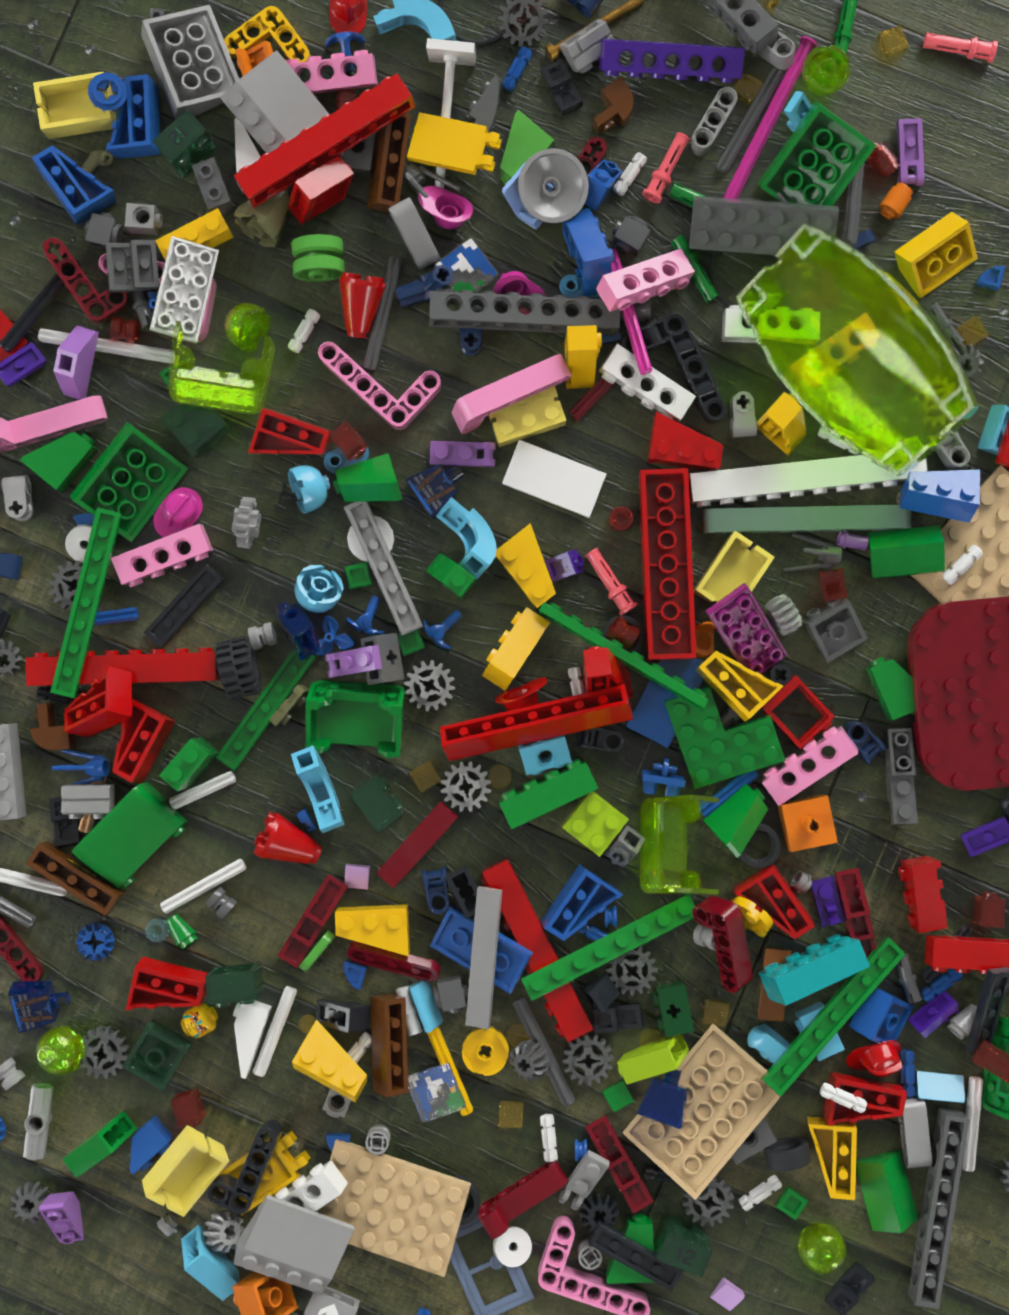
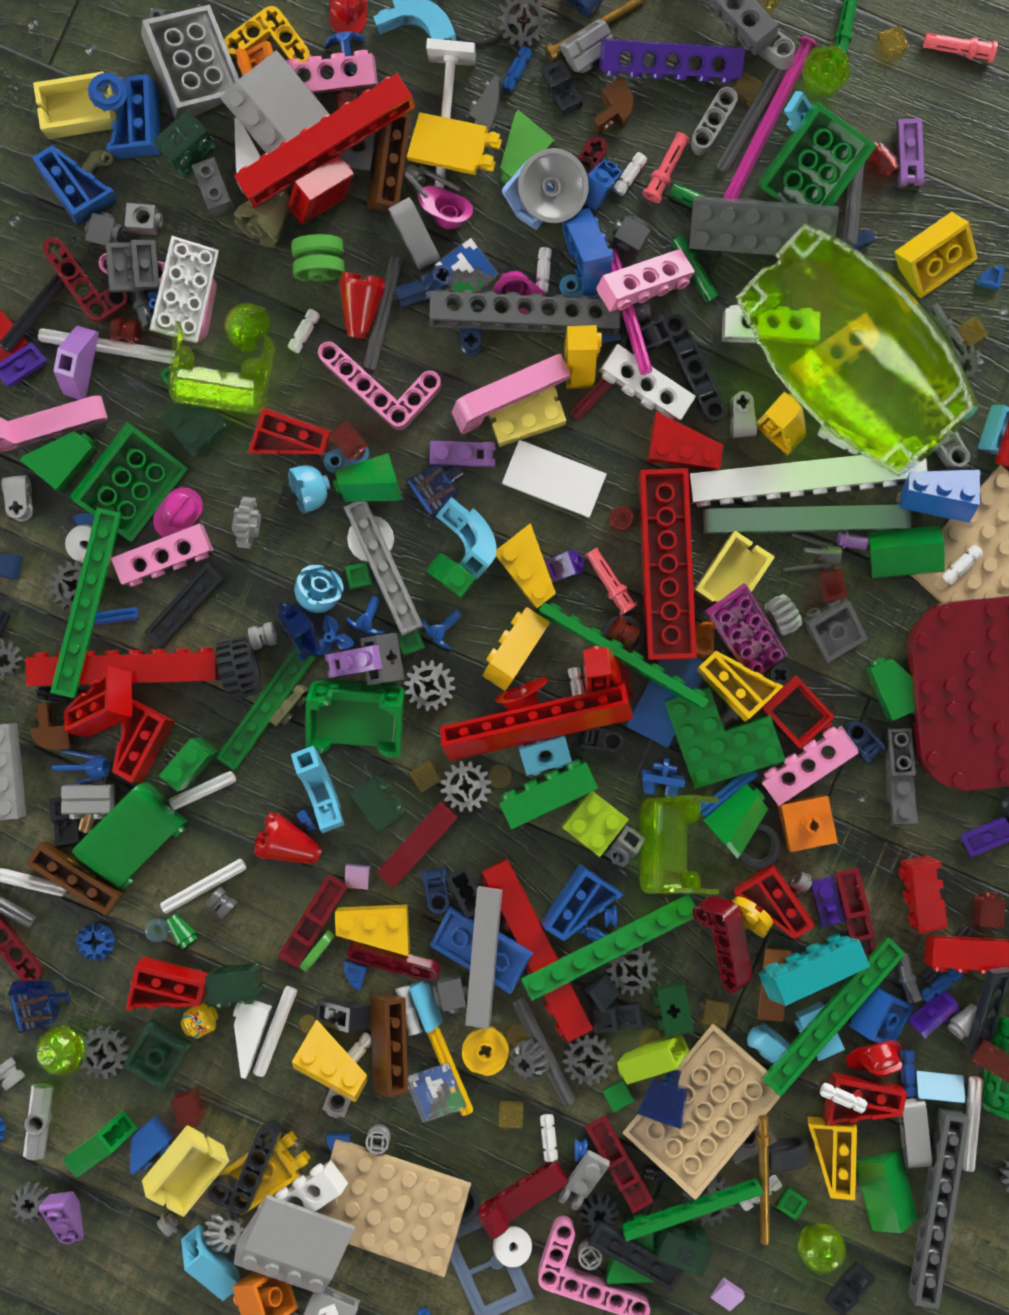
yellow brick [155,208,233,261] -> none
light grey wheel [693,924,716,951] -> none
orange brick [879,183,913,220] -> none
none -> white axle [536,247,552,294]
none -> green tile [622,1178,763,1242]
none -> pearl gold bar [756,1115,771,1244]

